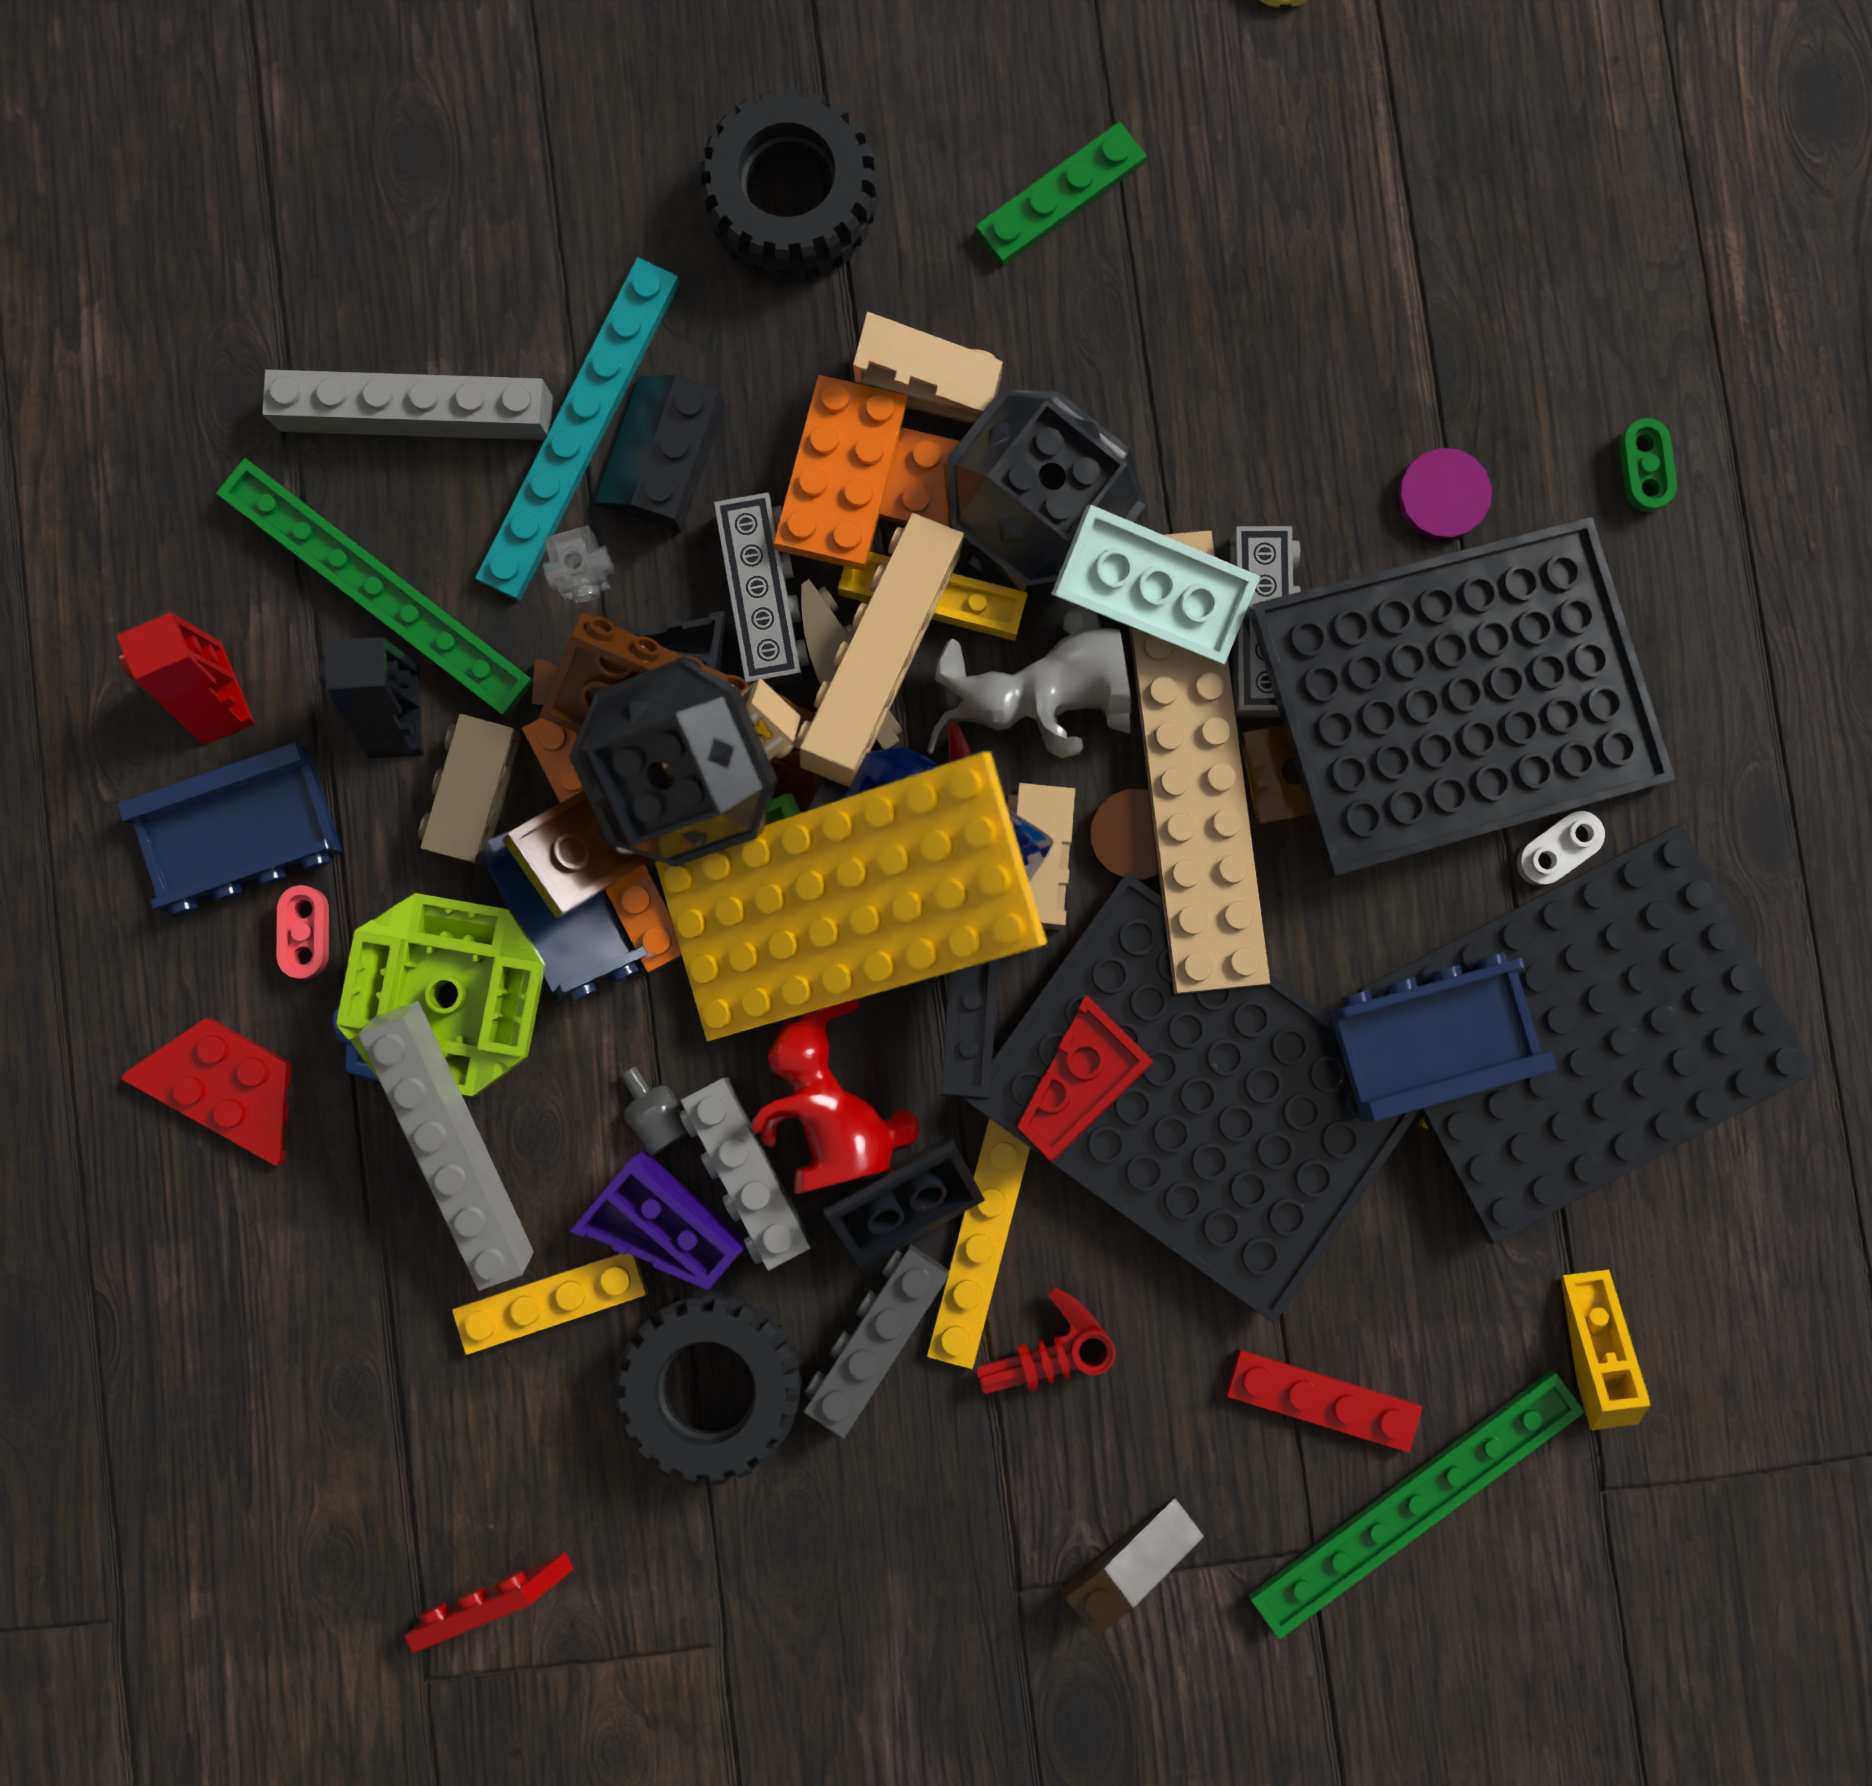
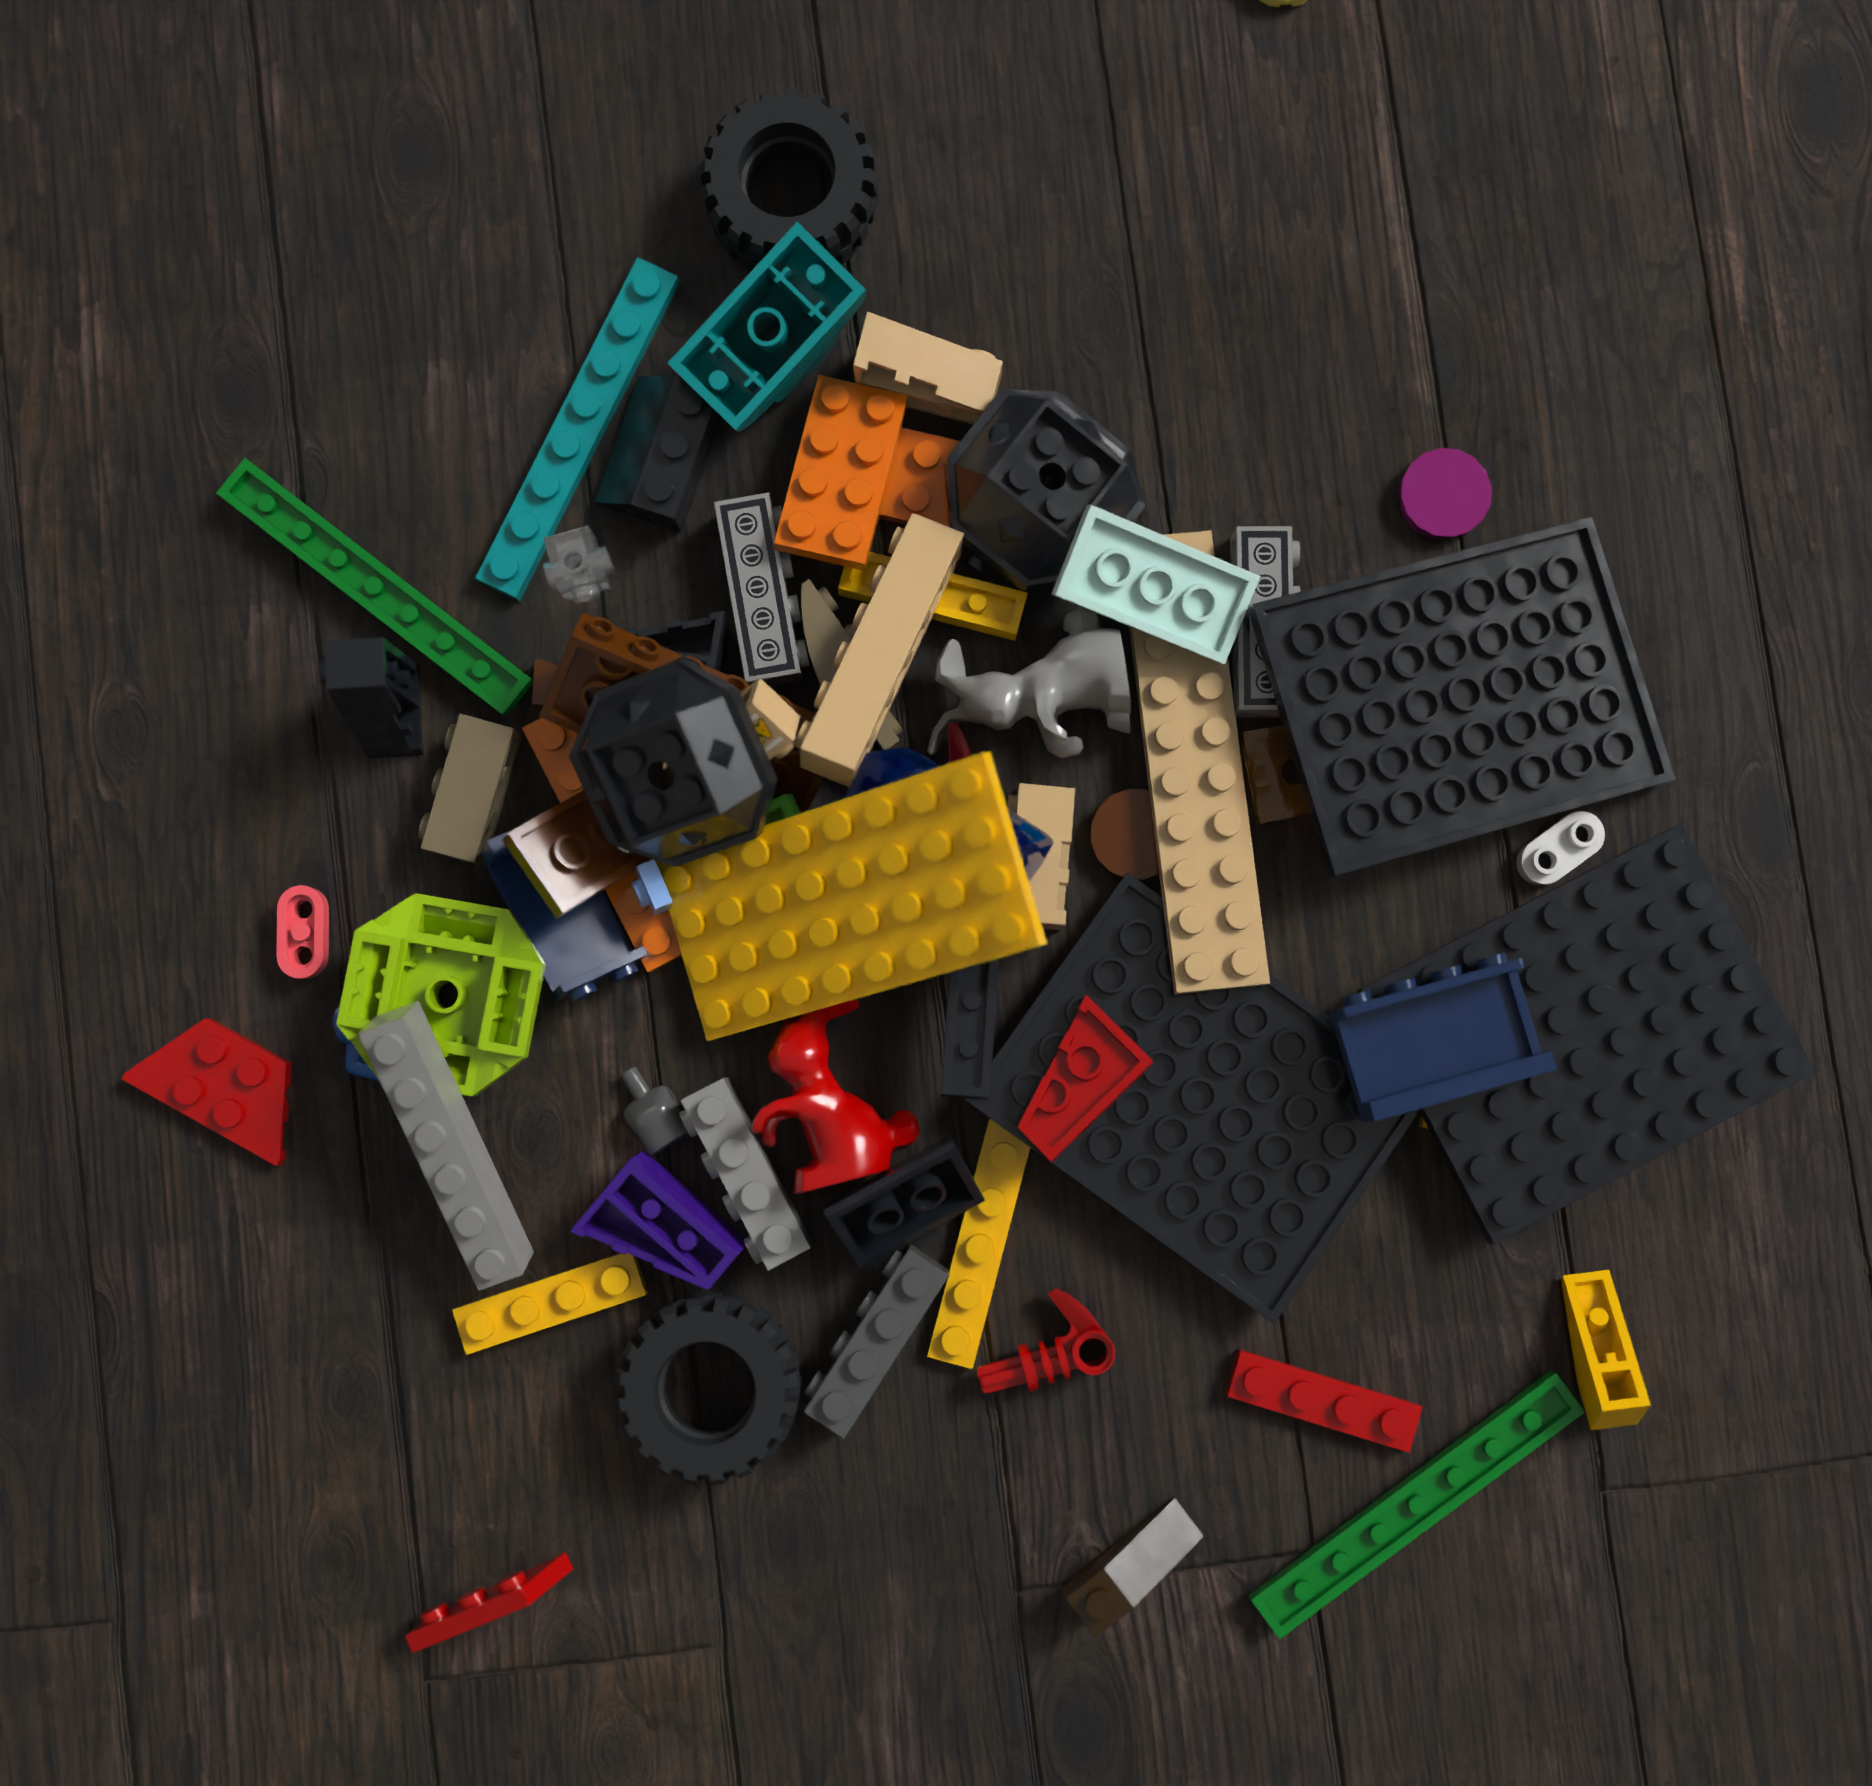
red wedge [116,612,255,746] -> none
dark blue panel [117,742,343,917] -> none
light grey brick [262,369,553,440] -> none
green plate [975,121,1147,267] -> none
green plate [1619,418,1677,512] -> none
none -> light blue plate [631,859,673,916]
none -> teal brick [667,222,867,431]

